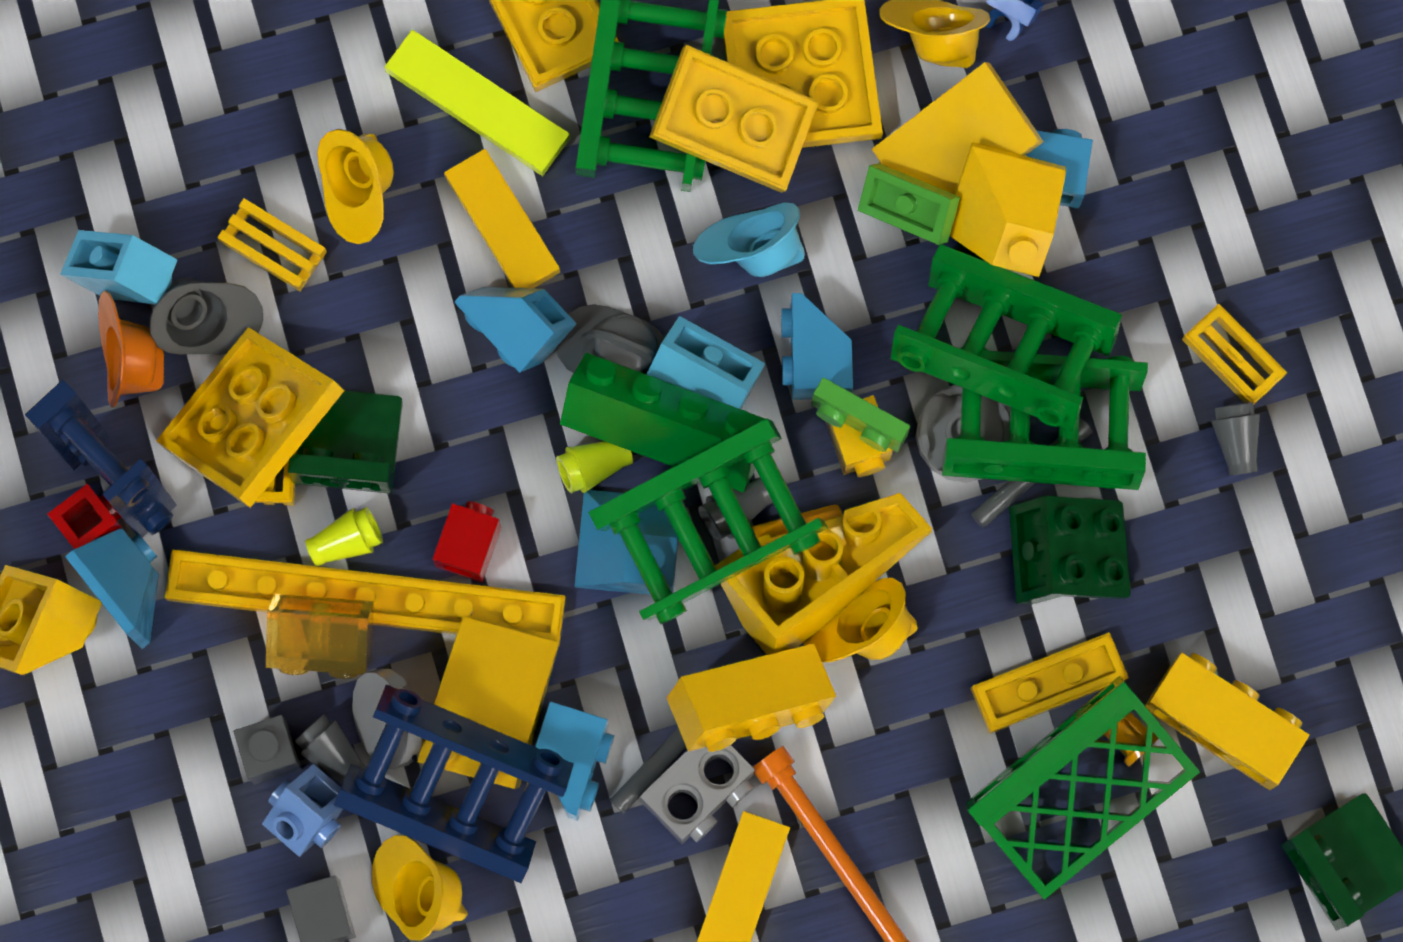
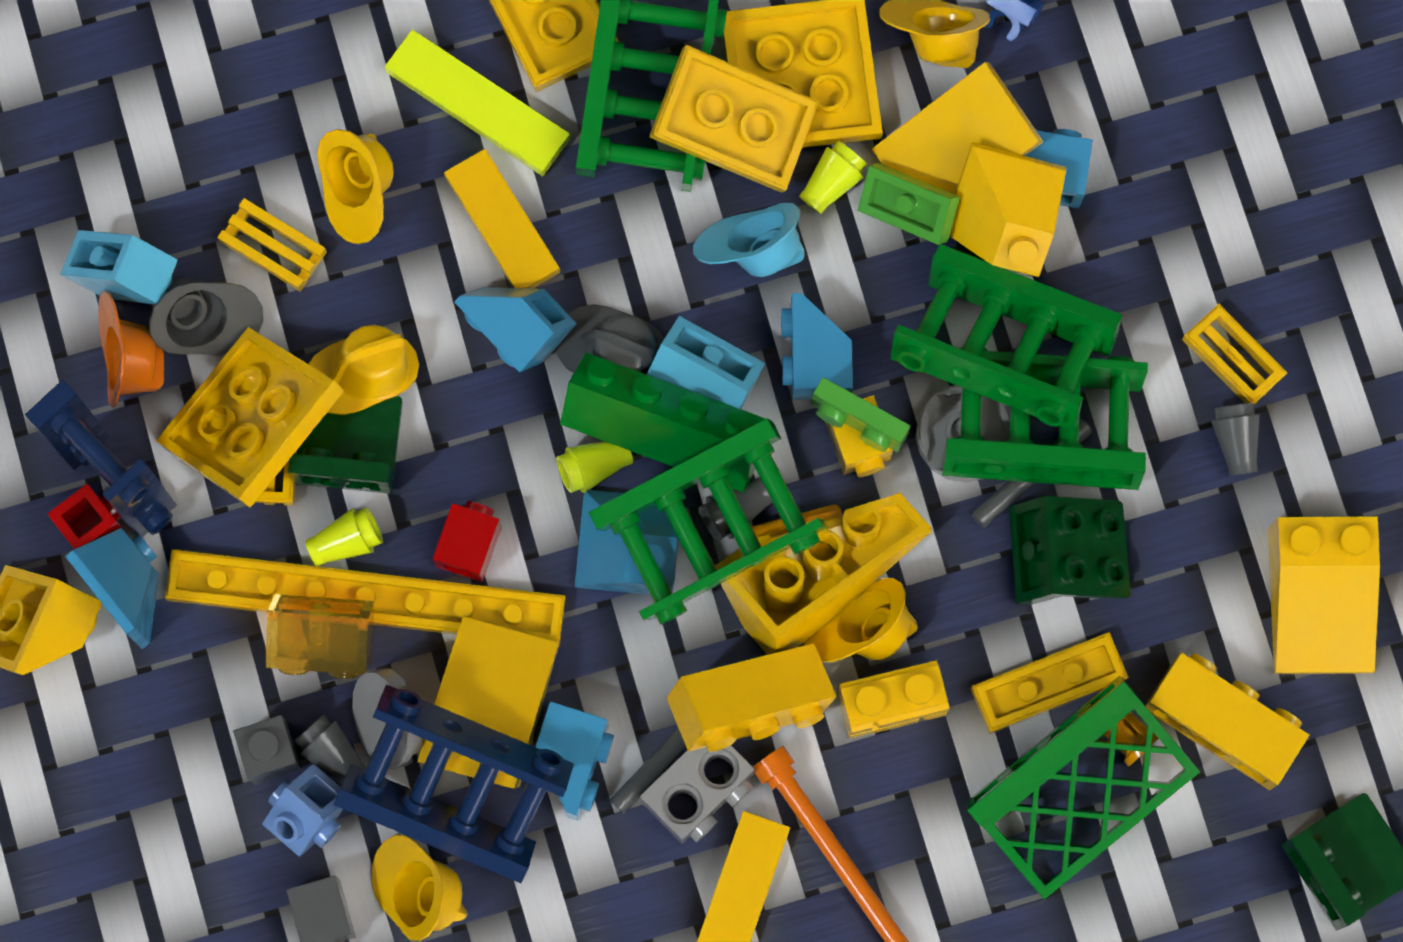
none -> yellow piece [309,325,419,415]
none -> neon yellow cone [799,141,868,215]
none -> yellow brick [837,660,950,739]
none -> yellow slope [1268,516,1380,674]

